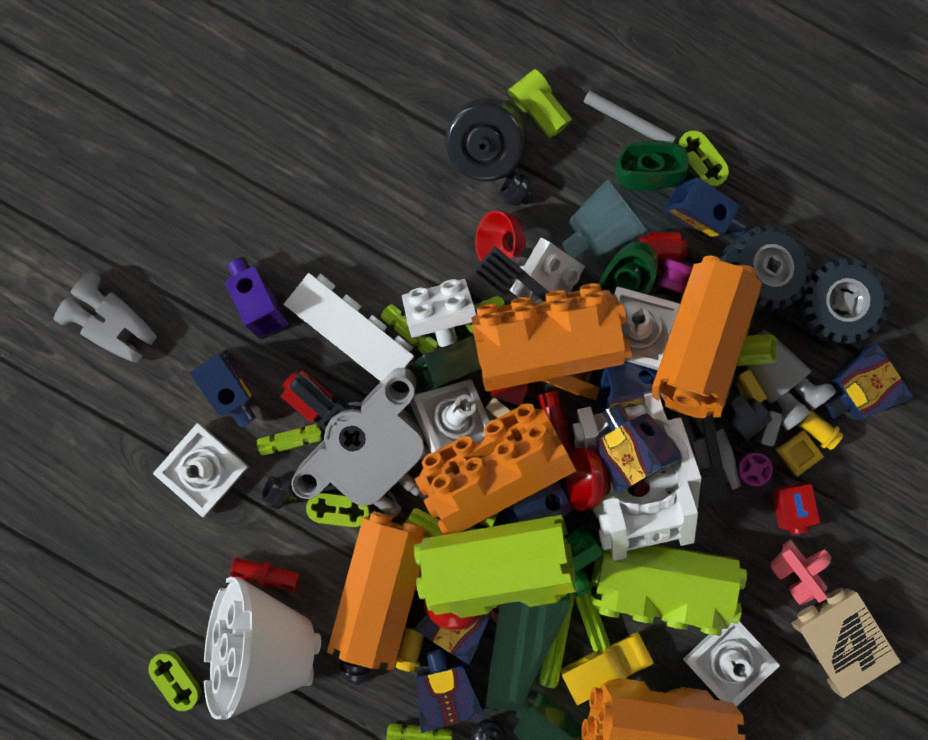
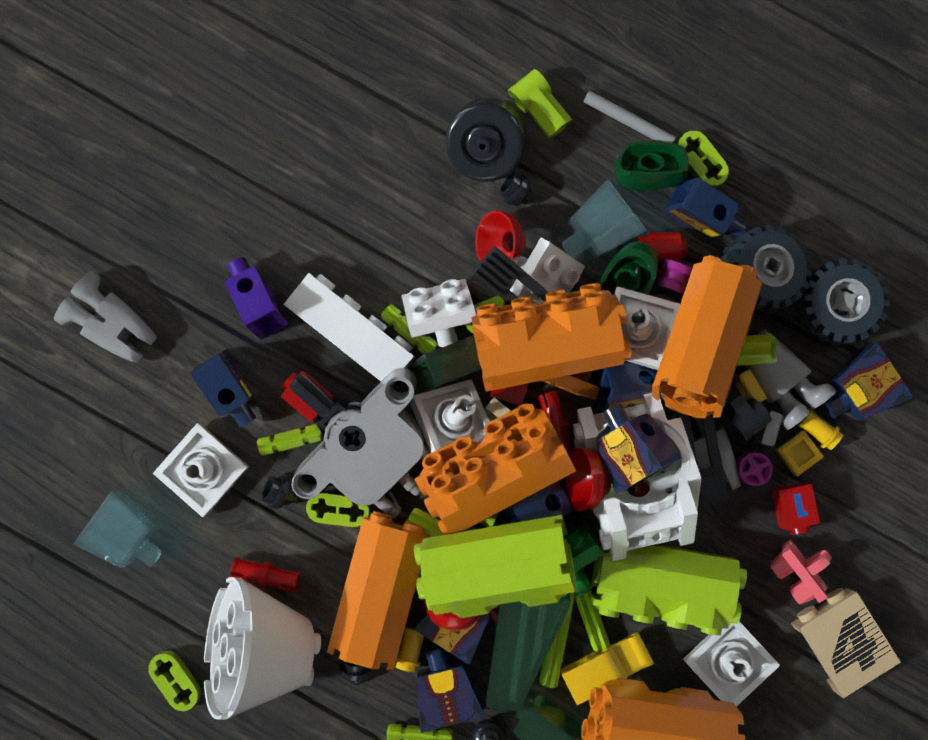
none -> clear light blue torso [73,489,163,568]

